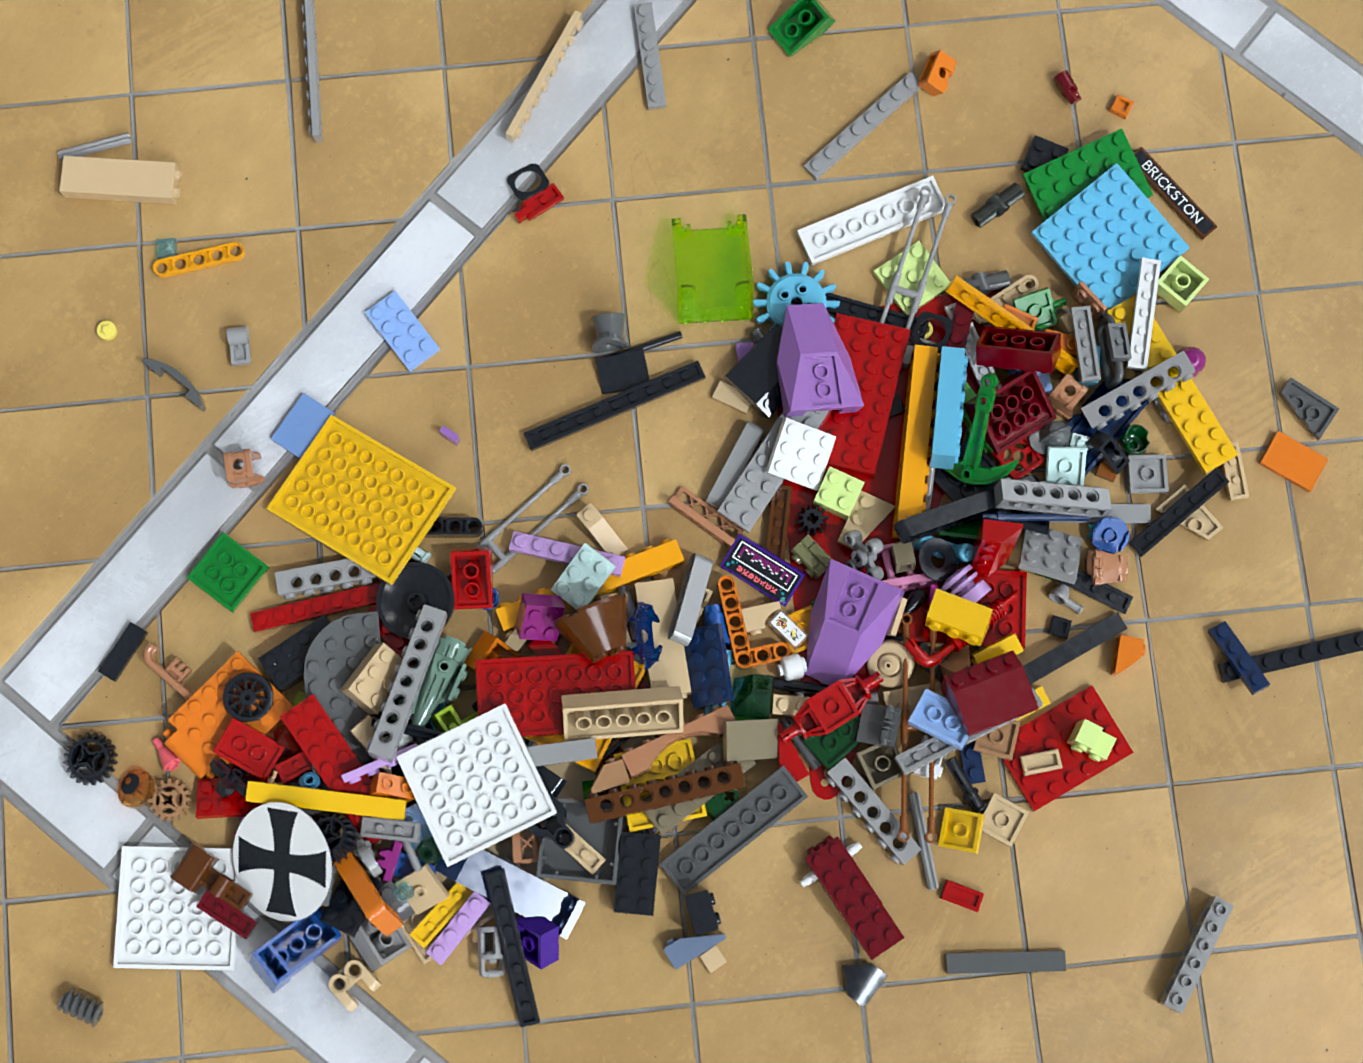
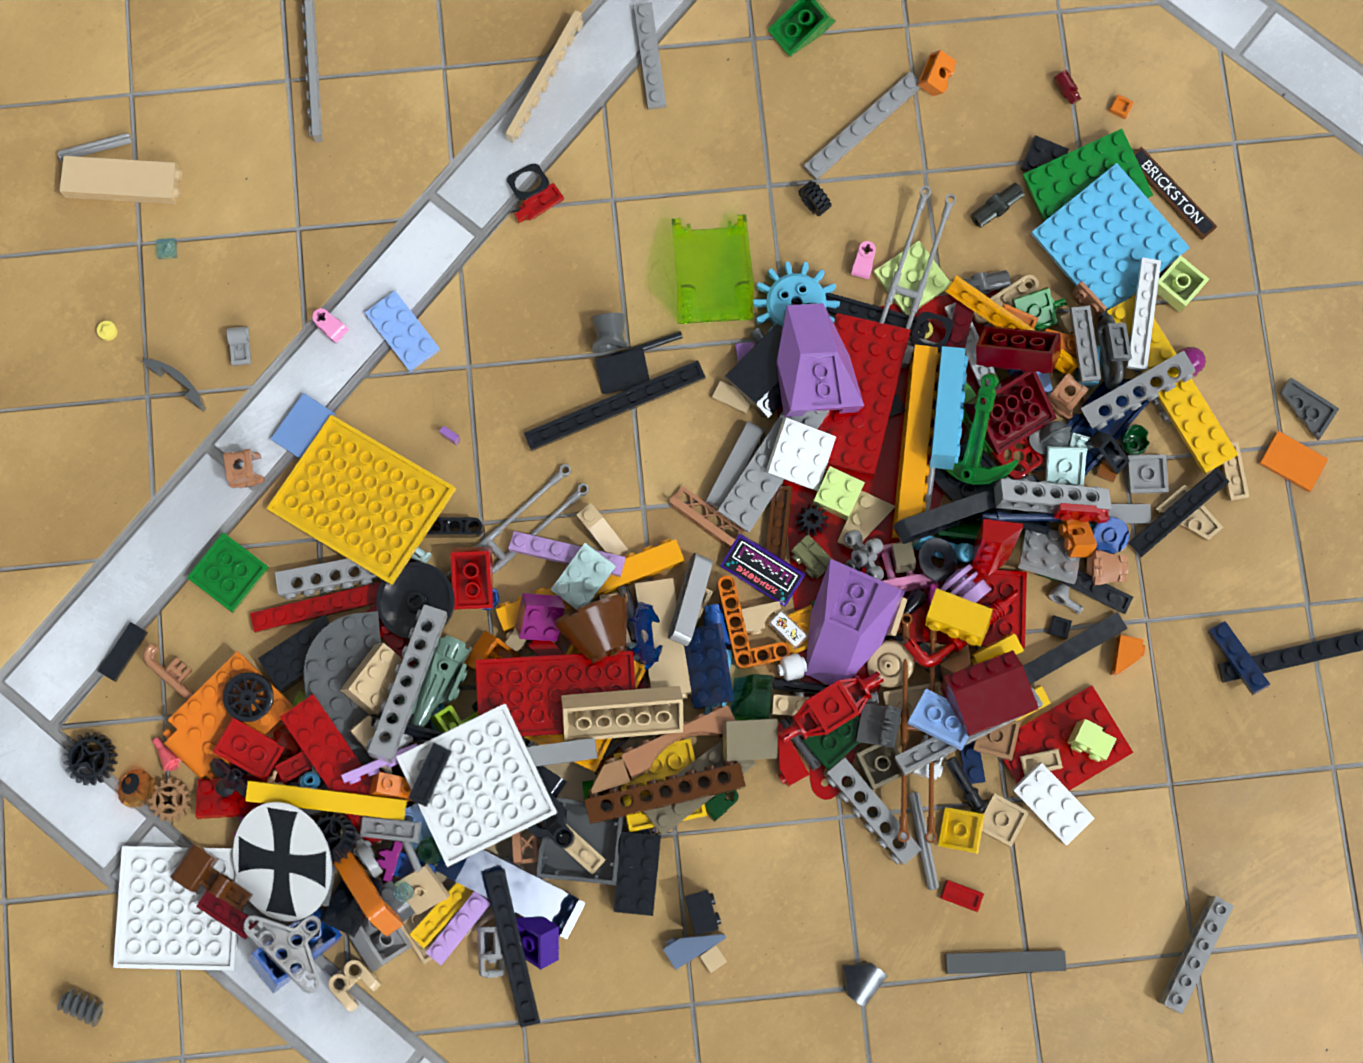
light orange beam [153,242,245,278] -> none
dark grey plate [660,765,808,895] -> none
white plate [797,176,945,265] -> none
dark red piece [799,835,905,960] -> none
none -> light grey beam [243,916,321,994]
none -> bright pink piece [312,308,349,344]
none -> black plate [408,743,453,807]
none -> black tyre [798,181,832,216]
none -> bright pink piece [851,241,876,280]
none -> white plate [1012,762,1095,846]
none -> red hinge [1053,503,1109,523]
none -> orange brick [1058,519,1097,558]

